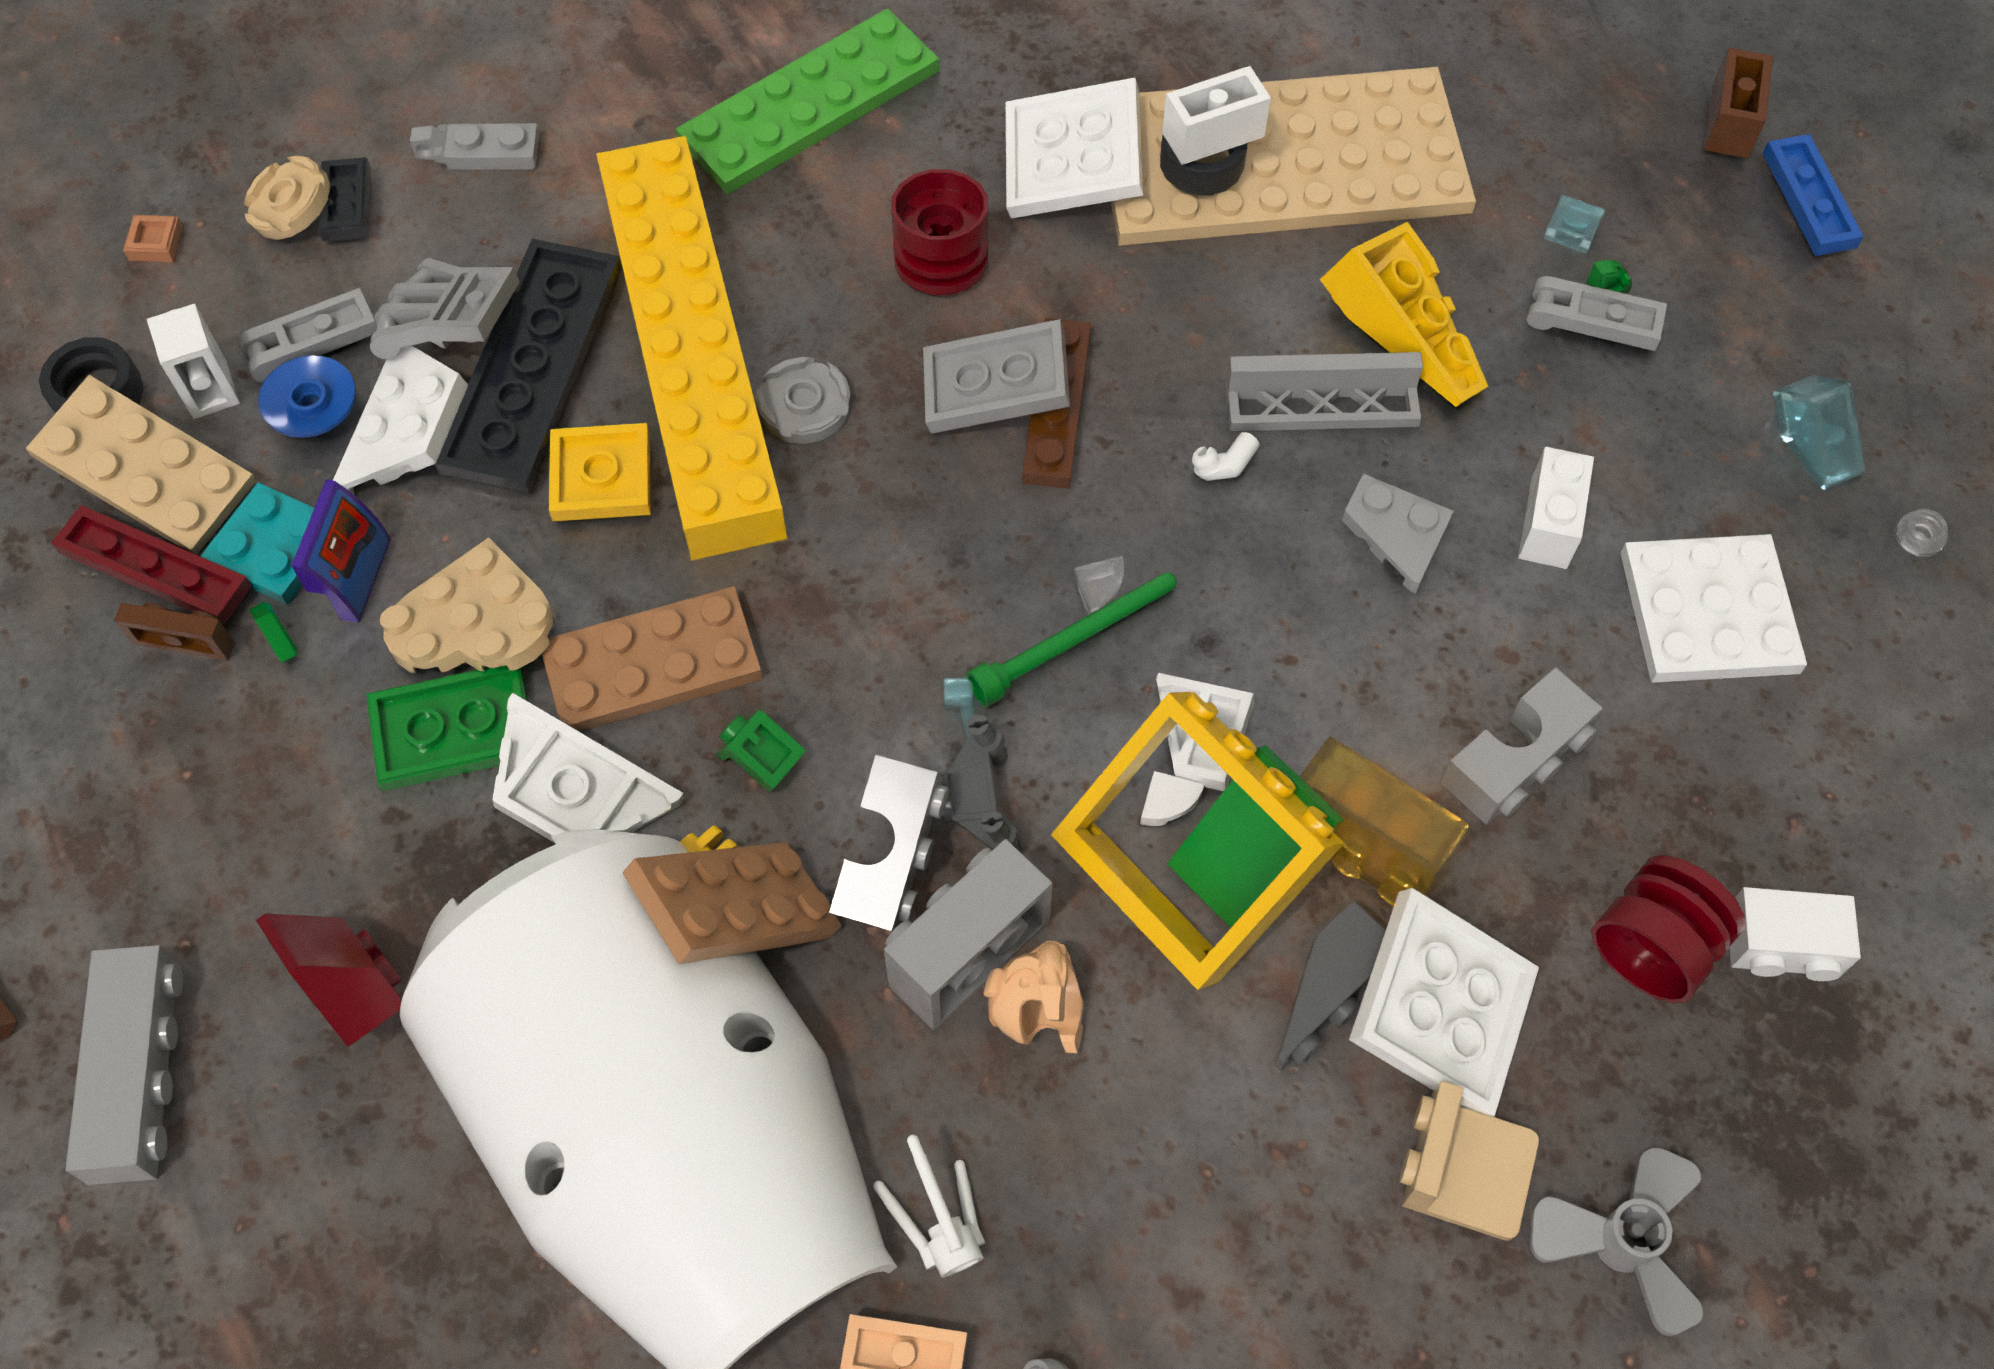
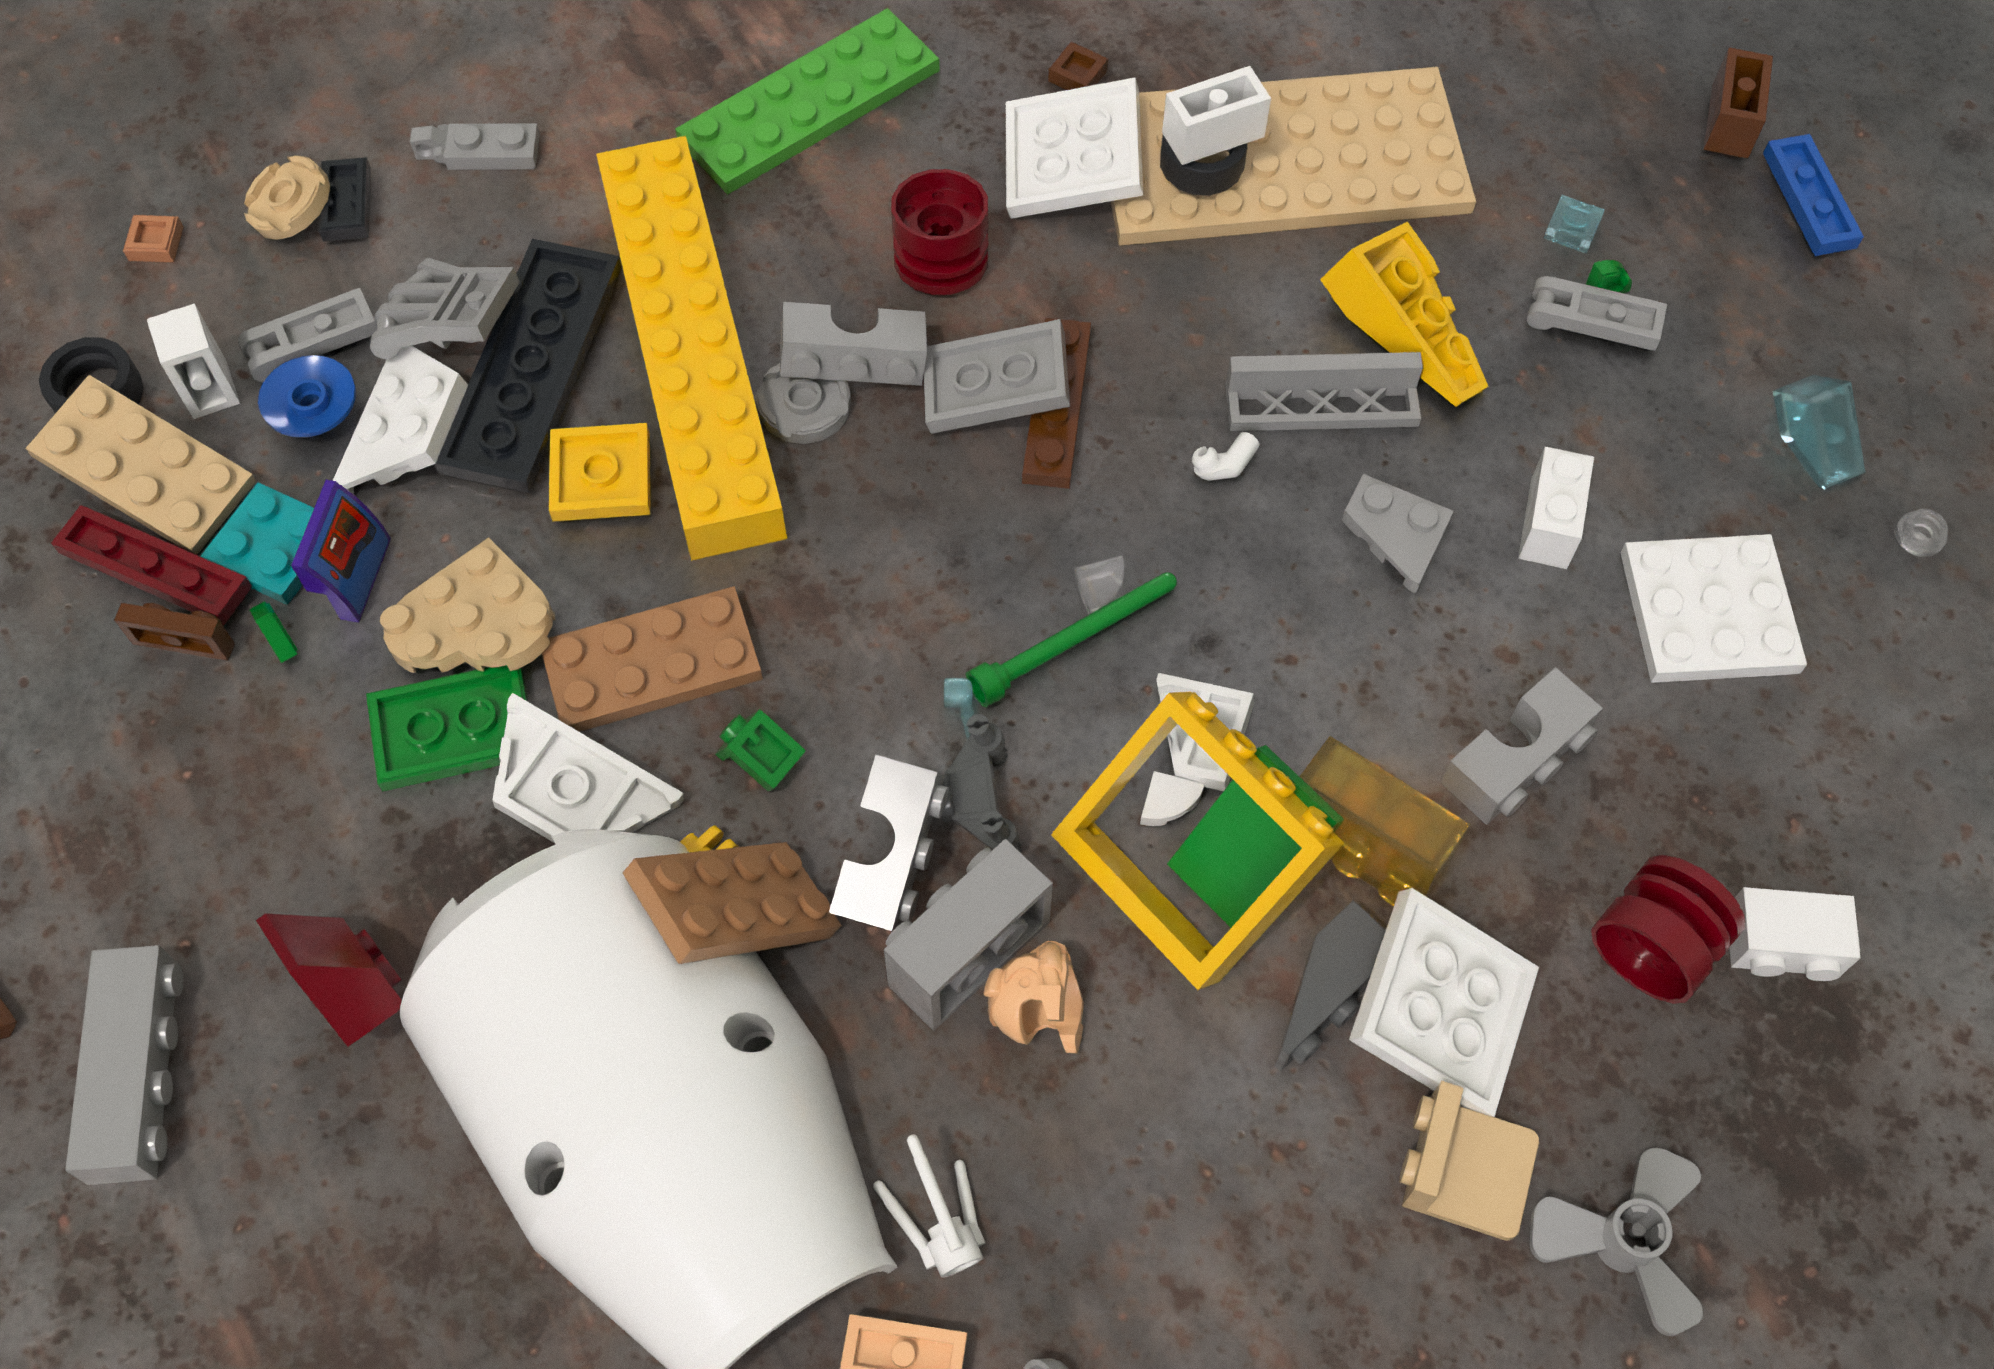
none -> light grey arch [780,302,927,386]
none -> reddish brown plate [1048,42,1108,90]

